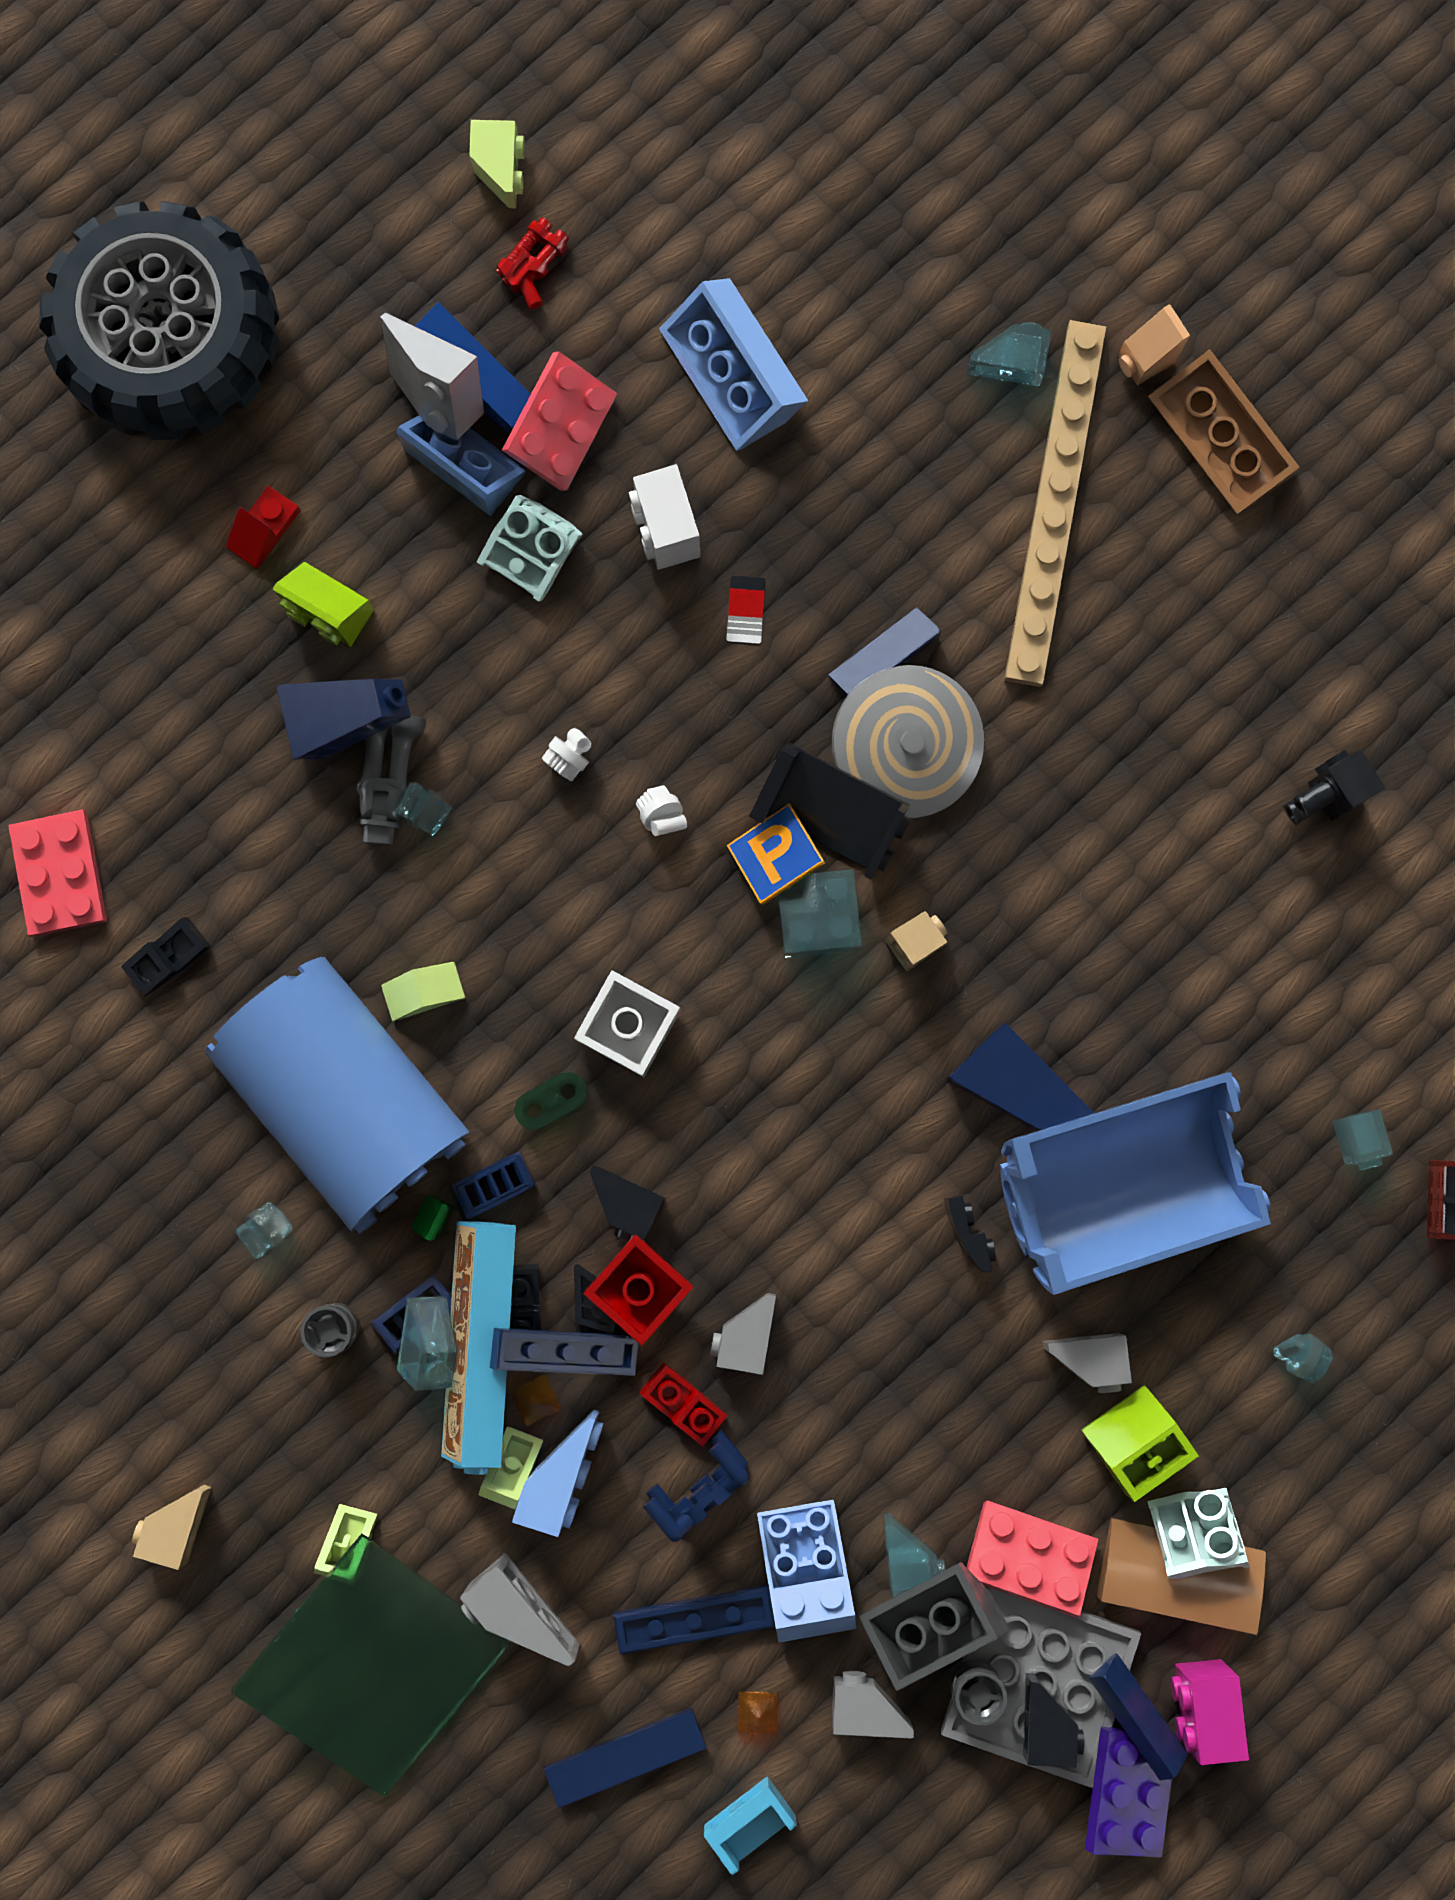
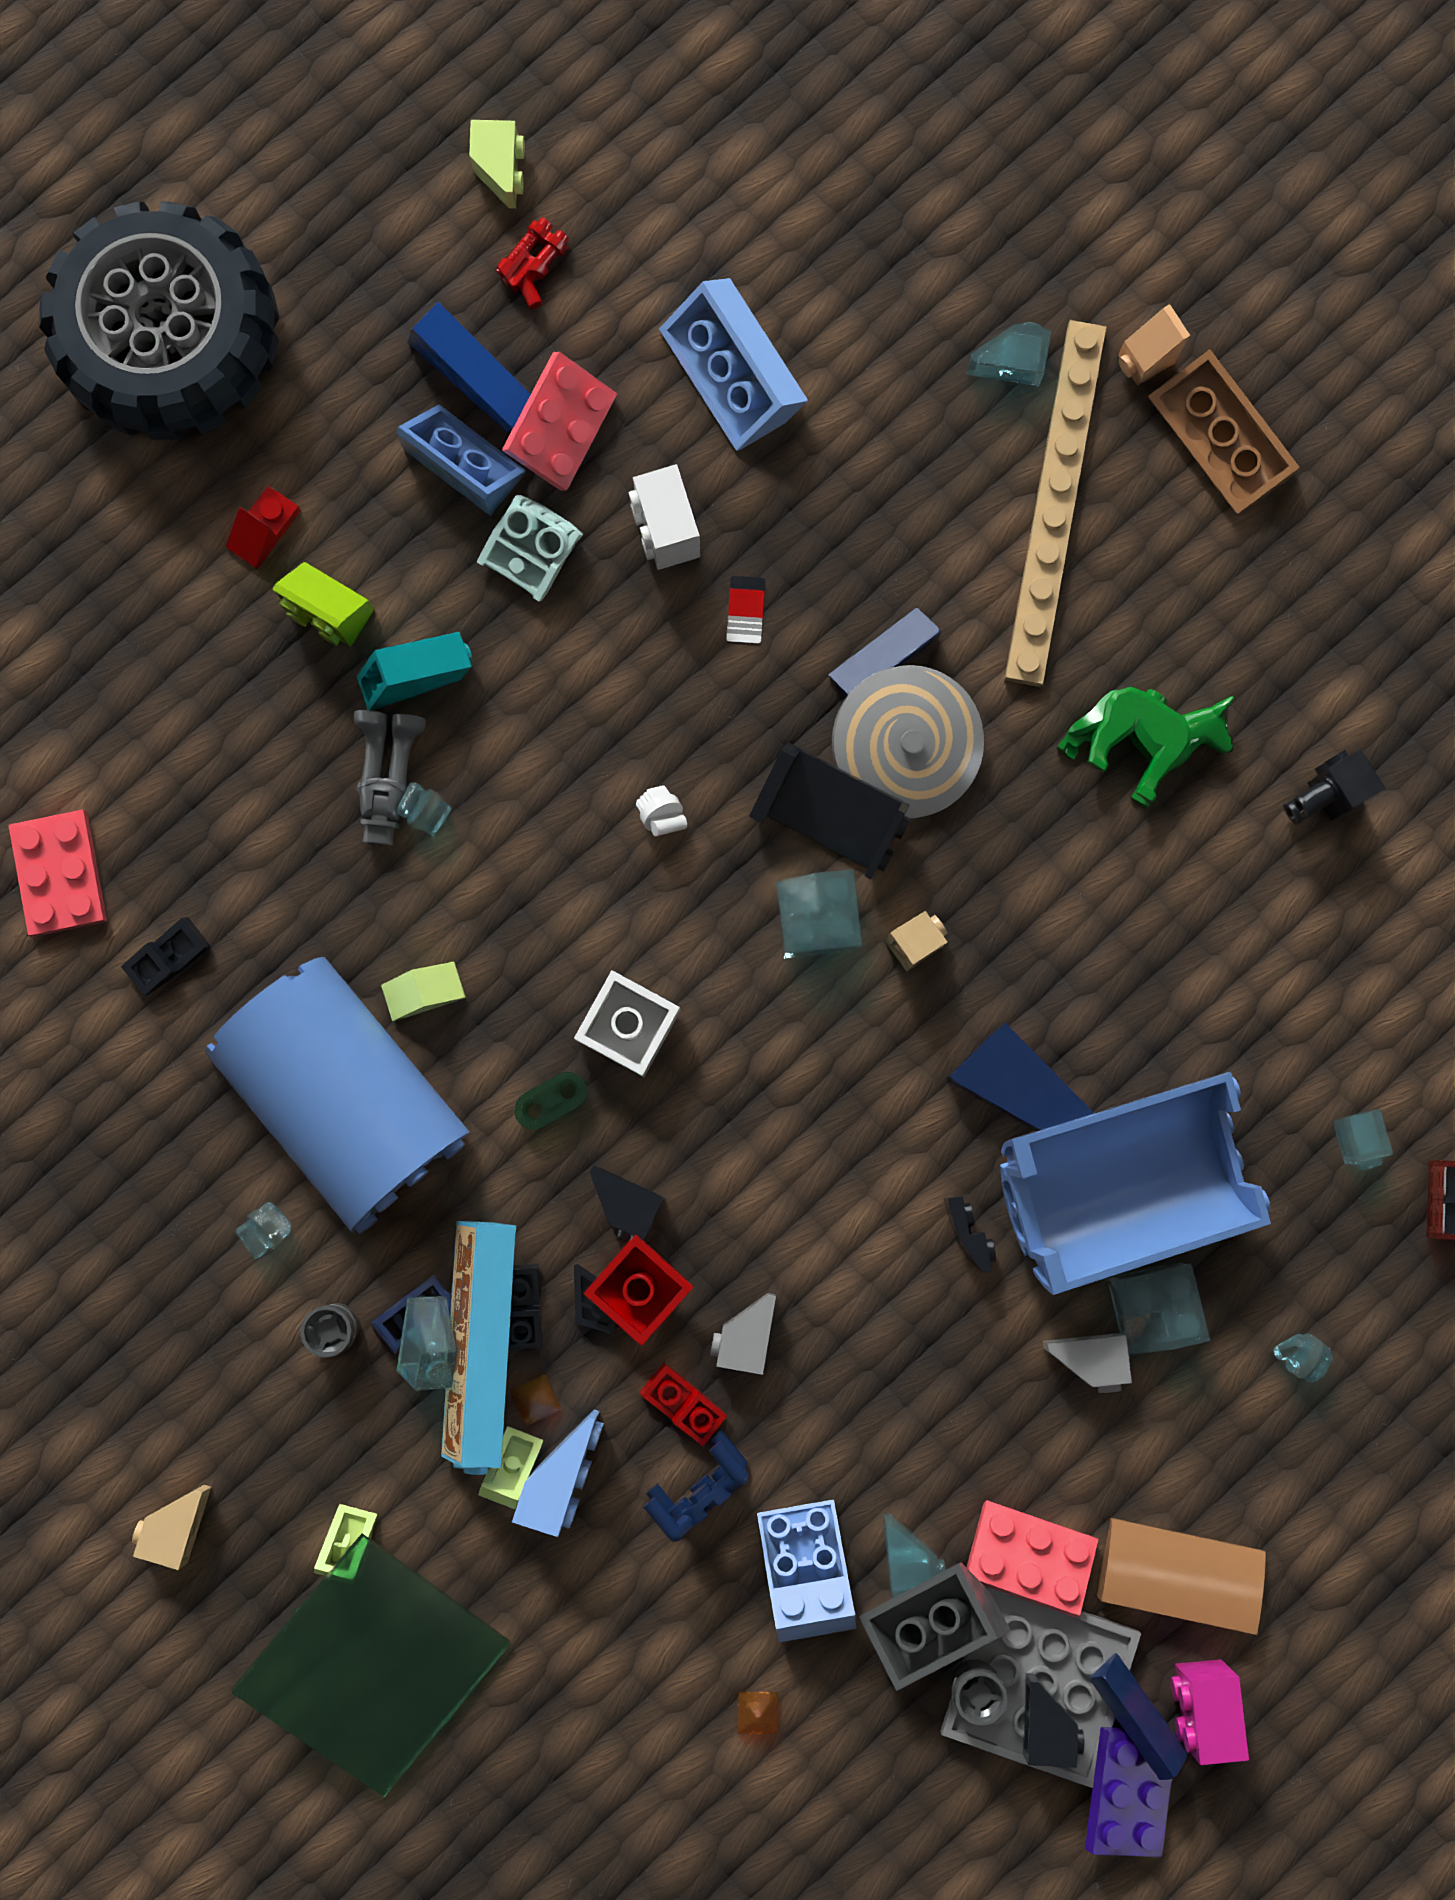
dark blue slope [277,679,411,760] -> none
light grey slope [380,313,484,440] -> none
green slope [412,1195,453,1241] -> none
dark blue slope [451,1151,537,1220] -> none
light grey slope [460,1553,580,1666] -> none
dark blue tile [490,1328,639,1376] -> none
white piece [542,728,591,781] -> none
dark blue tile [544,1708,706,1808] -> none
dark blue tile [613,1585,775,1655] -> none
medium azure panel [704,1776,797,1876] -> none
blue piece [727,803,825,905] -> none
light grey slope [832,1671,914,1738] -> none
lime slope [1081,1385,1199,1502] -> none
light aqua slope [1147,1488,1250,1579] -> none
none -> teal slope [357,632,472,711]
none -> green animal [1056,687,1234,808]
none -> clear light blue slope [1107,1261,1210,1355]

